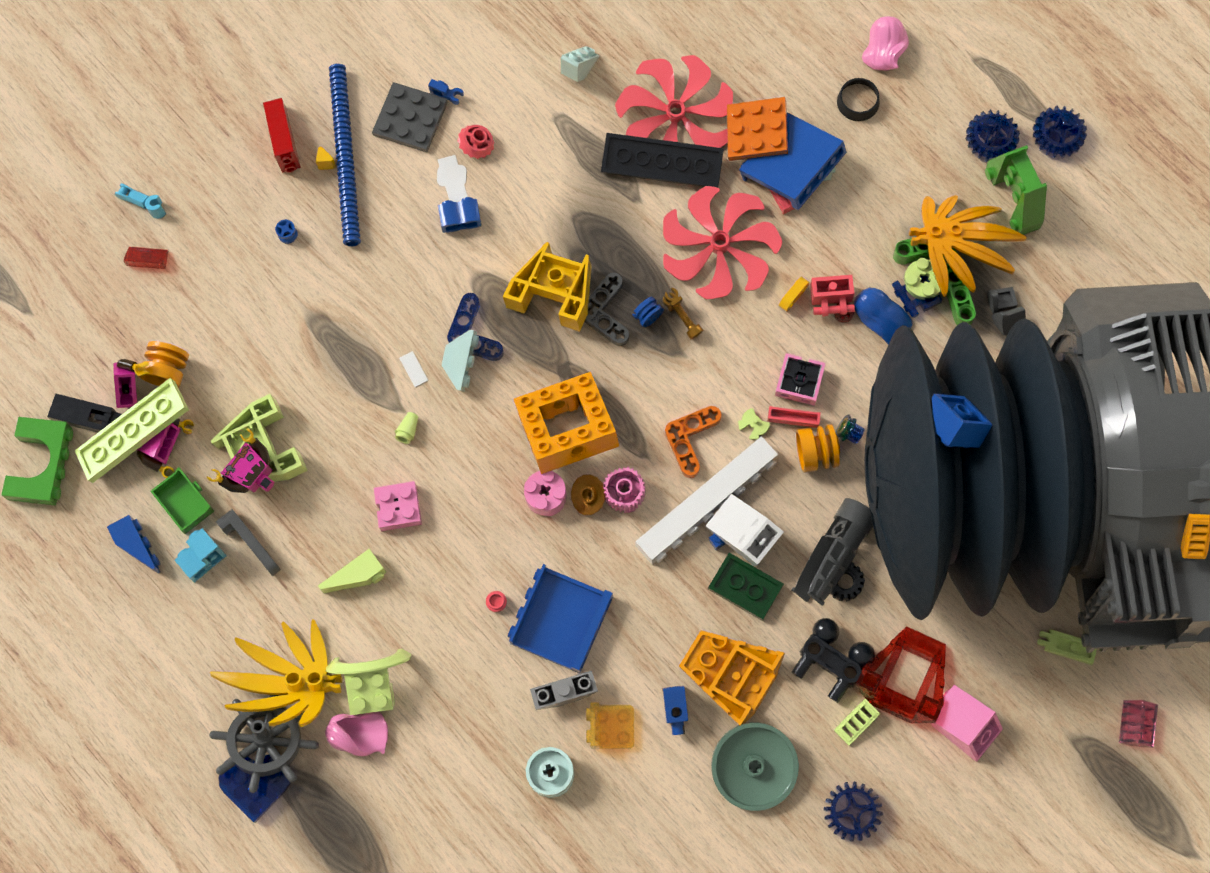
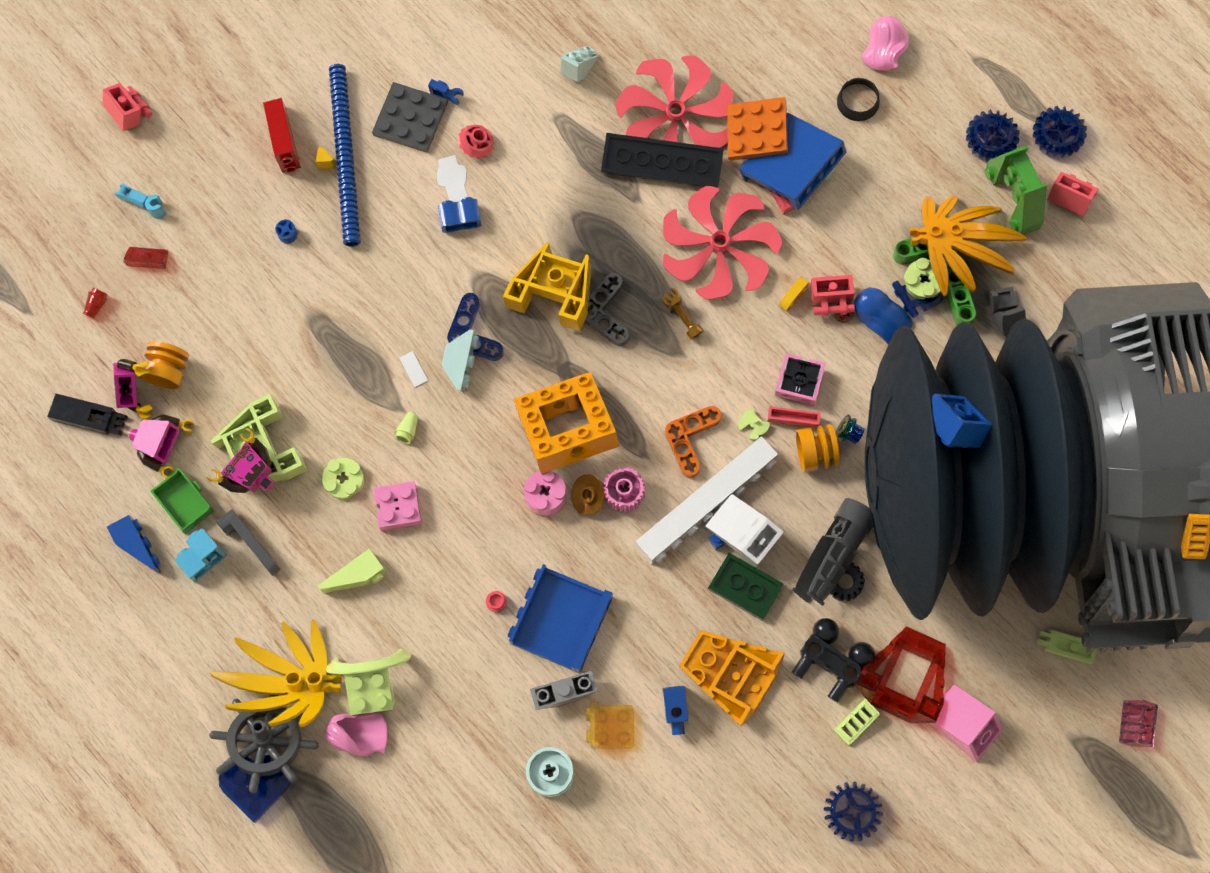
bright green arch [1,417,73,506] -> none
yellowish green plate [75,378,189,483] -> none
blue wheel [632,296,664,328] -> none
sand green dish [711,722,799,811] -> none
none -> clear red cone [83,288,108,319]
none -> coral brick [102,83,152,131]
none -> yellowish green plate [322,458,364,500]
none -> coral brick [1047,172,1099,217]

